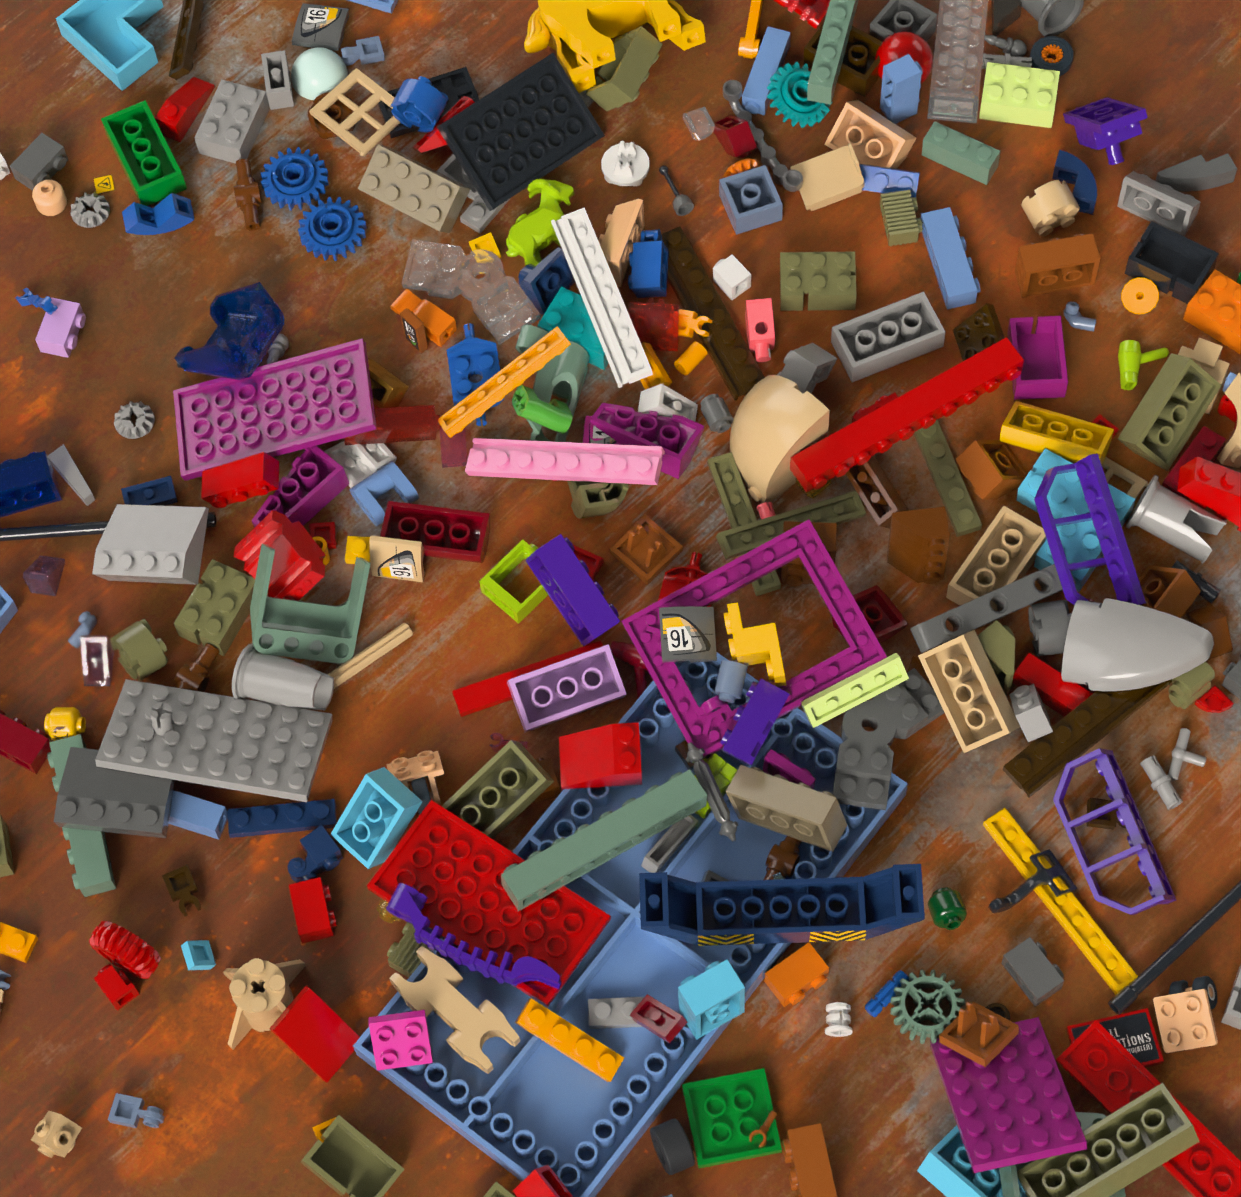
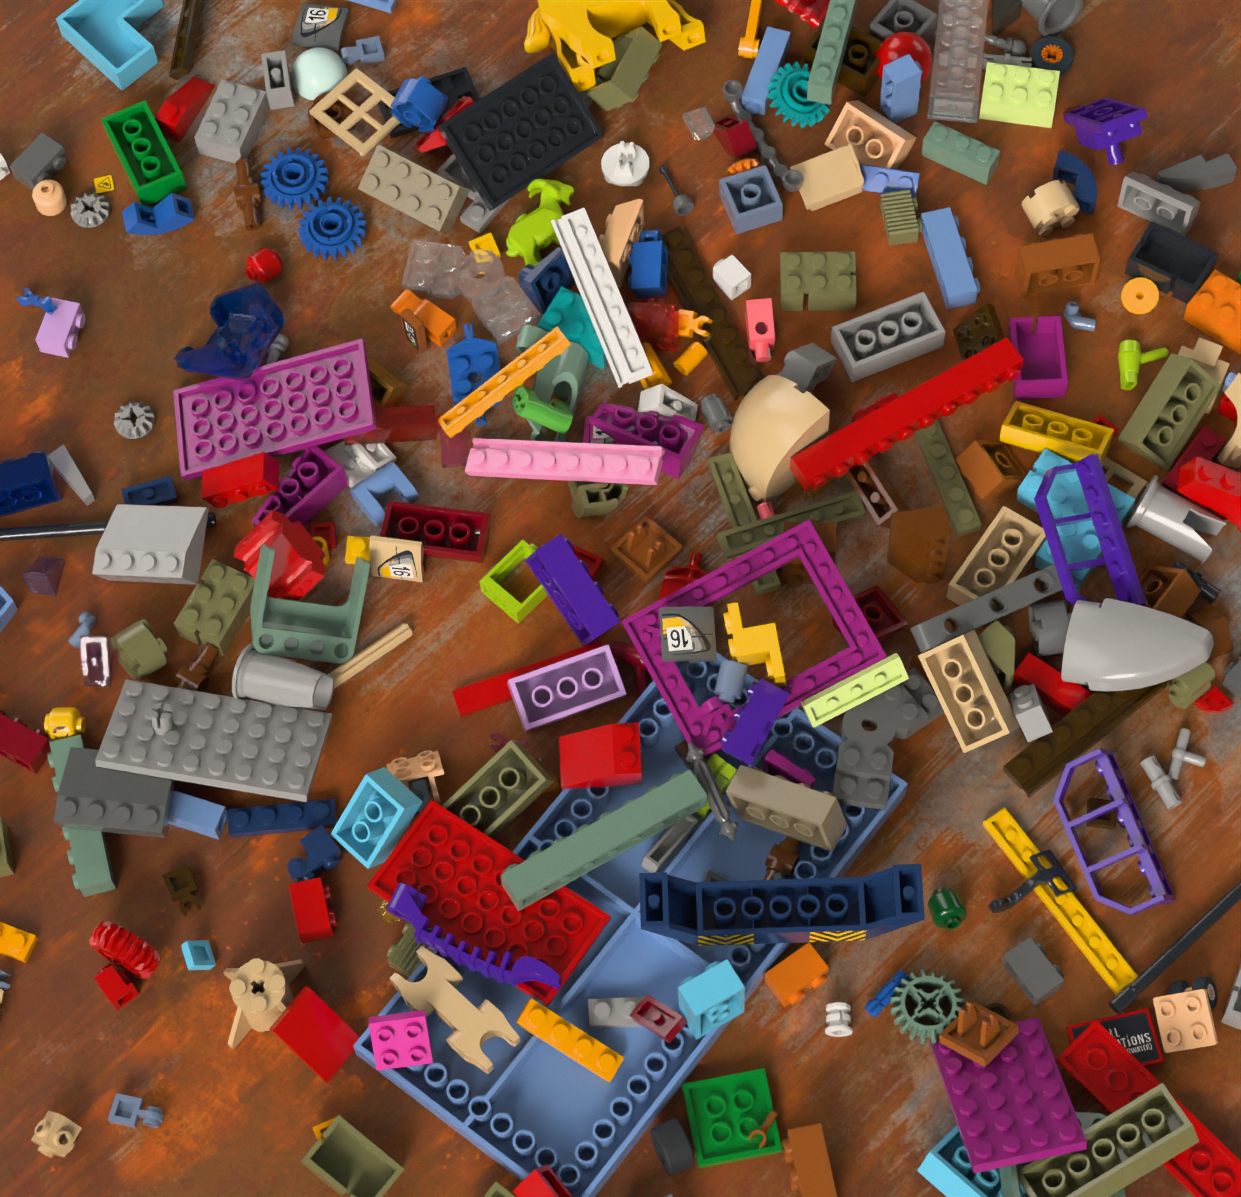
none -> red head [245,248,283,284]

